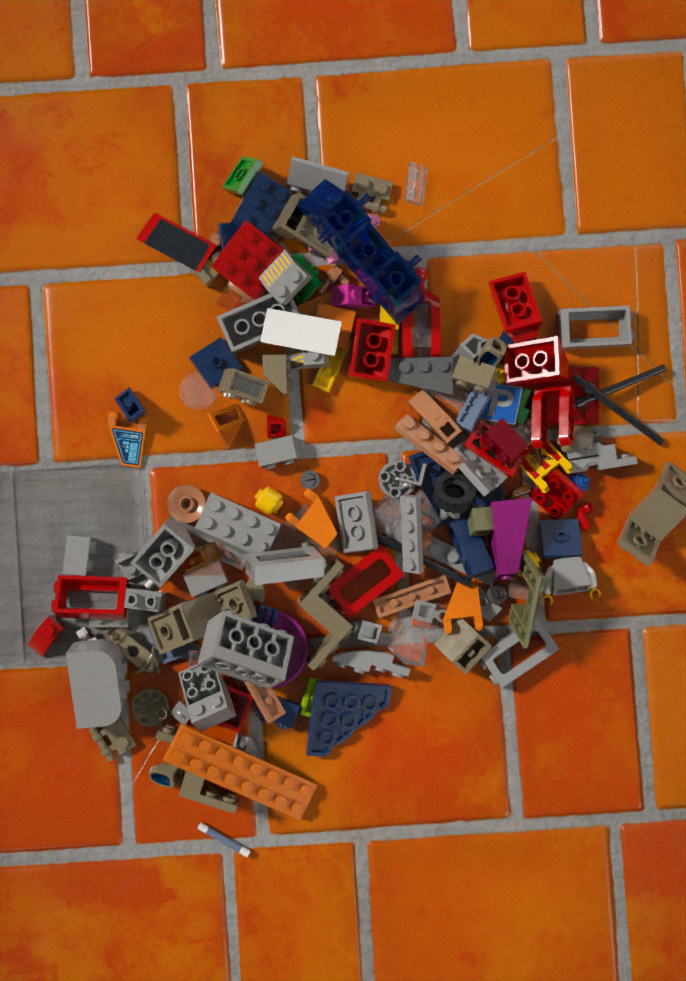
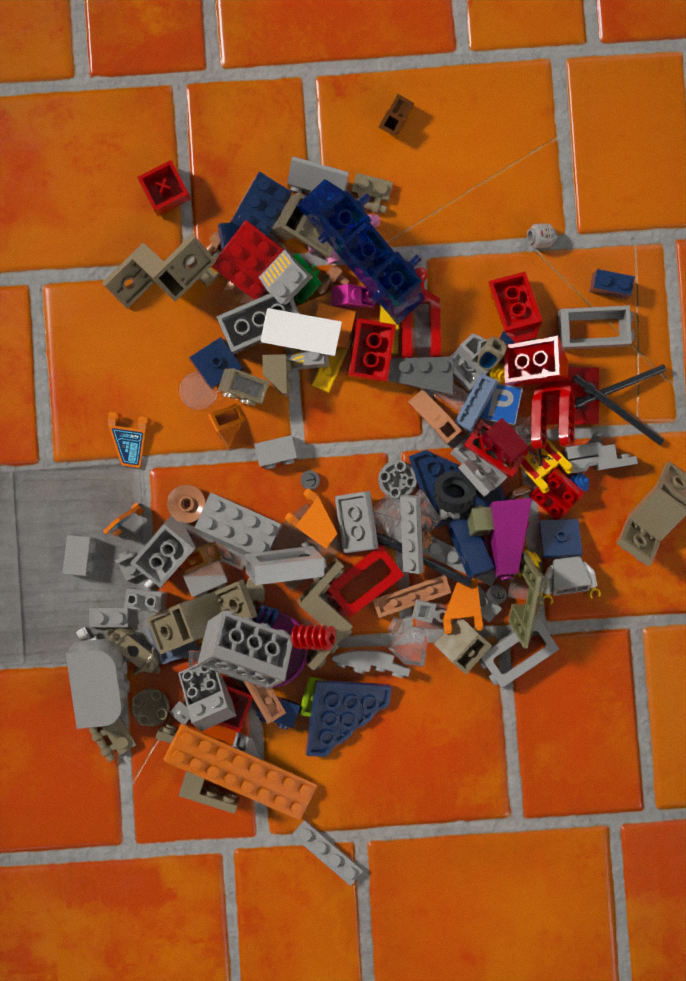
red slope [28,615,67,657] -> none
red piece [51,575,130,620] -> none
dark blue slope [114,387,147,423] -> none
black sticker [136,212,216,272] -> none
dark tan rock [149,763,184,788] -> none
clear orange tile [168,588,191,607] -> none
sand blue bar [197,822,251,857] -> none
green tile [221,156,264,195] -> none
yellow head [254,487,283,515] -> none
red slope [267,415,286,438] -> none
light grey bracket [350,617,382,644] -> none
nougat plate [394,414,466,475] -> none
light grey bracket [395,463,426,488] -> none
clear plate [404,162,427,206] -> none
dark tan brick [452,356,498,394] -> none
dark green slope [518,389,534,425] -> none
dark tan dish [555,425,594,452] -> none
red arm [576,502,594,531] -> none
none -> dark tan bracket [102,234,216,309]
none -> orange flag [103,502,145,537]
none -> red brick [137,160,191,216]
none -> red piece [291,624,336,651]
none -> light grey plate [292,819,363,886]
none -> reddish brown brick [379,94,414,137]
none -> light grey head [527,223,557,249]
none -> dark blue brick [589,269,635,299]

